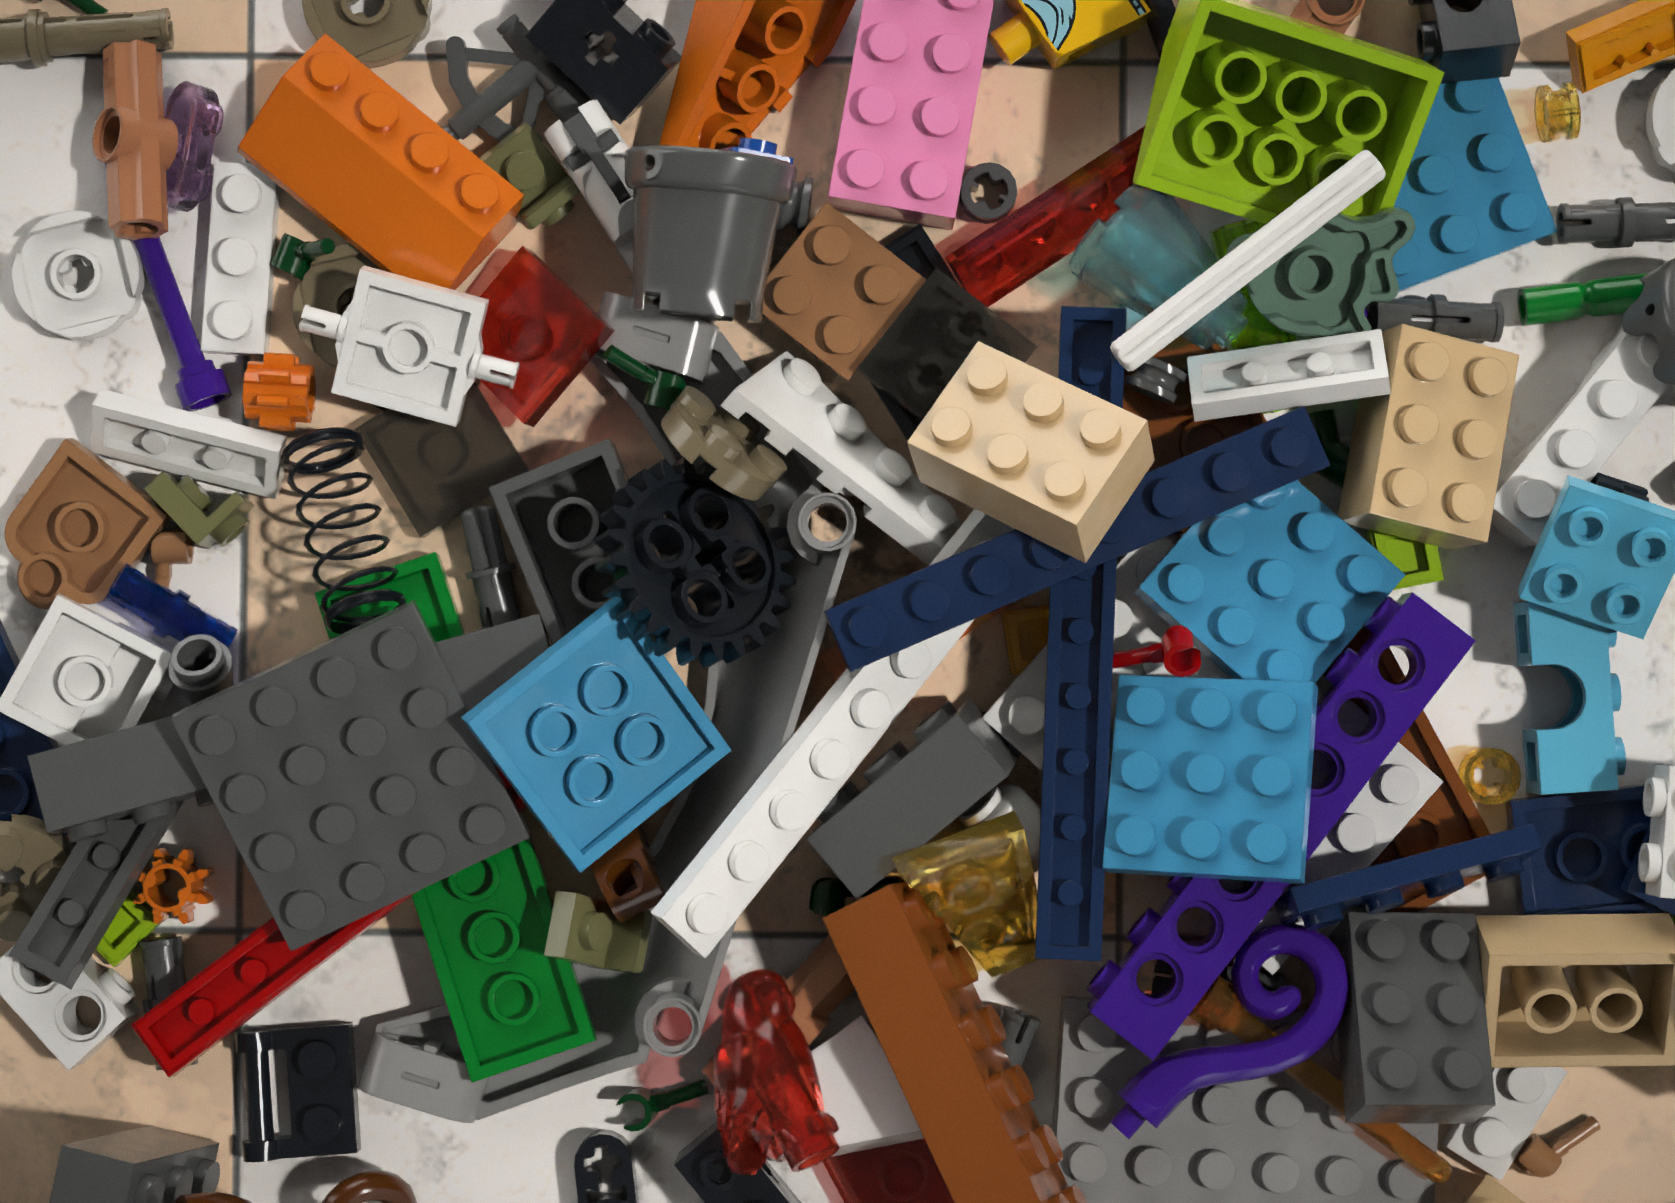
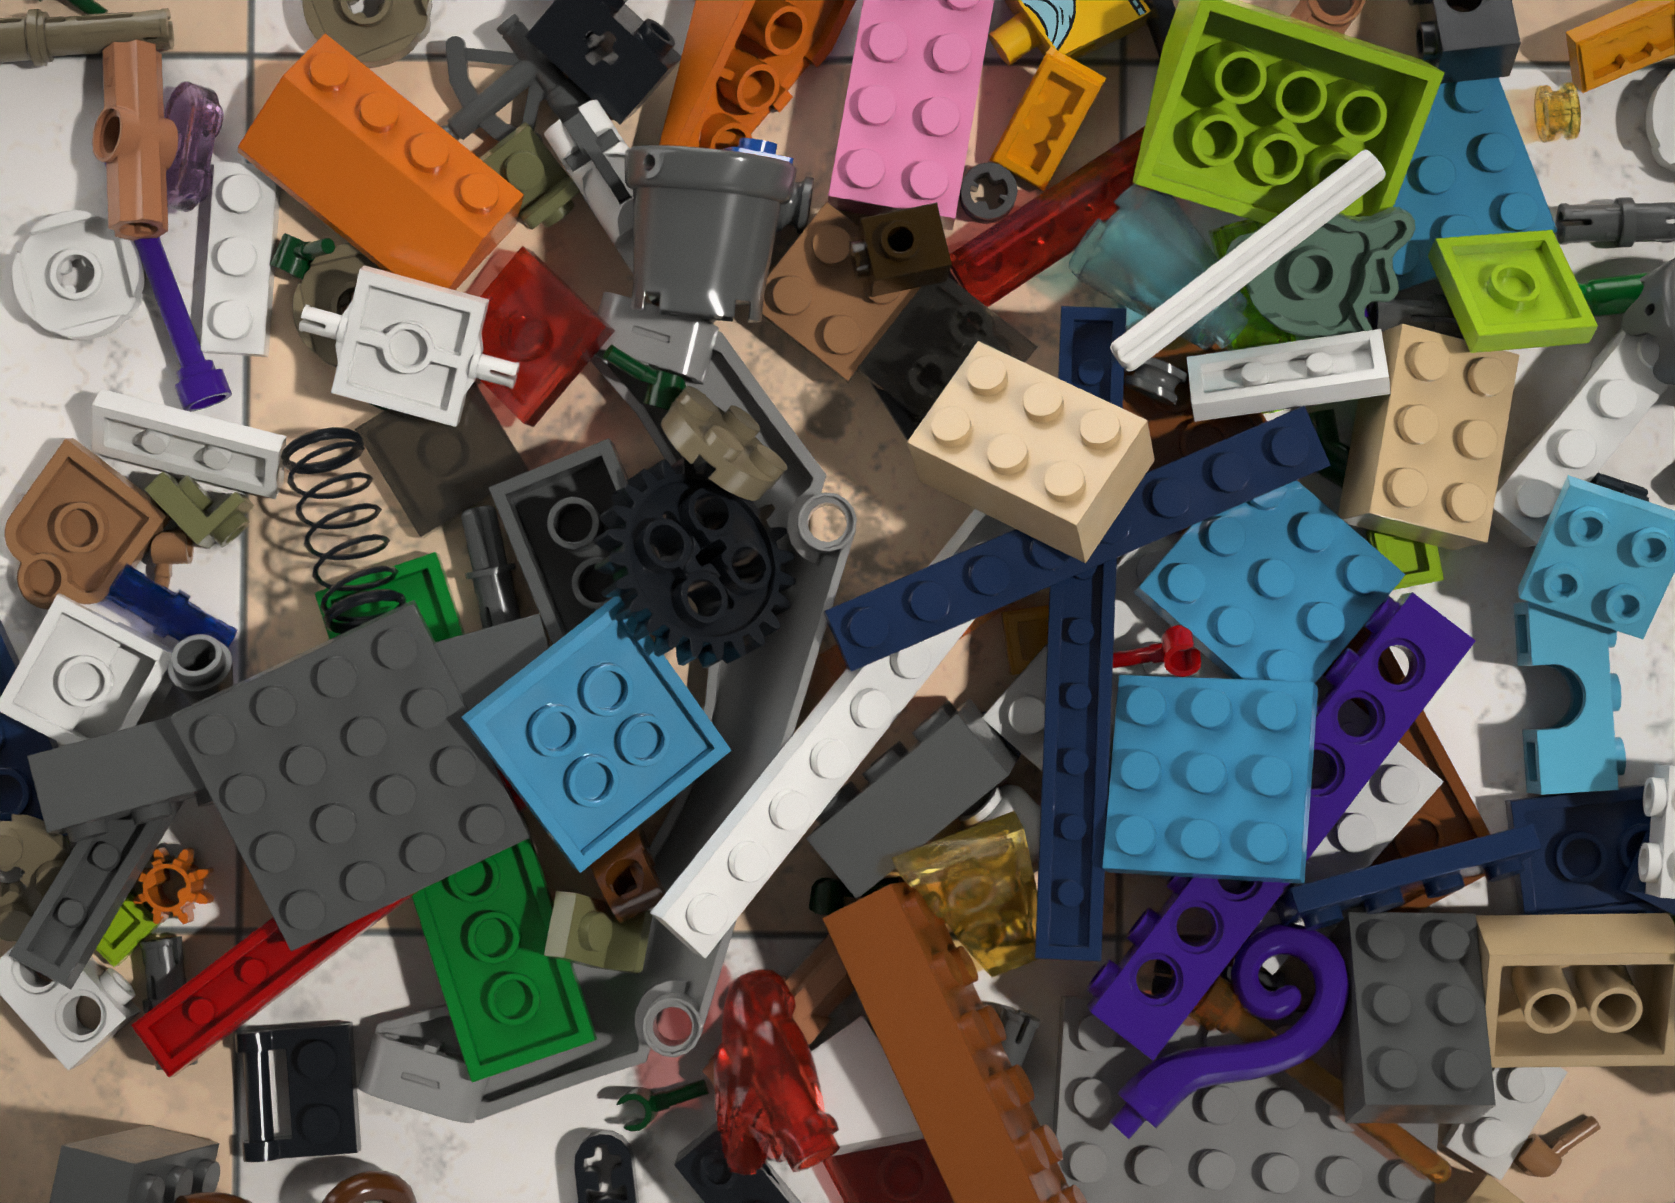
orange gear [242,352,316,431] -> none
white wing [720,349,963,566] -> none
clear yellow bush [1458,747,1521,805] -> none
none -> dark brown brick [849,202,952,297]
none -> light orange plate [989,47,1106,191]
none -> lime plate [1428,230,1598,353]

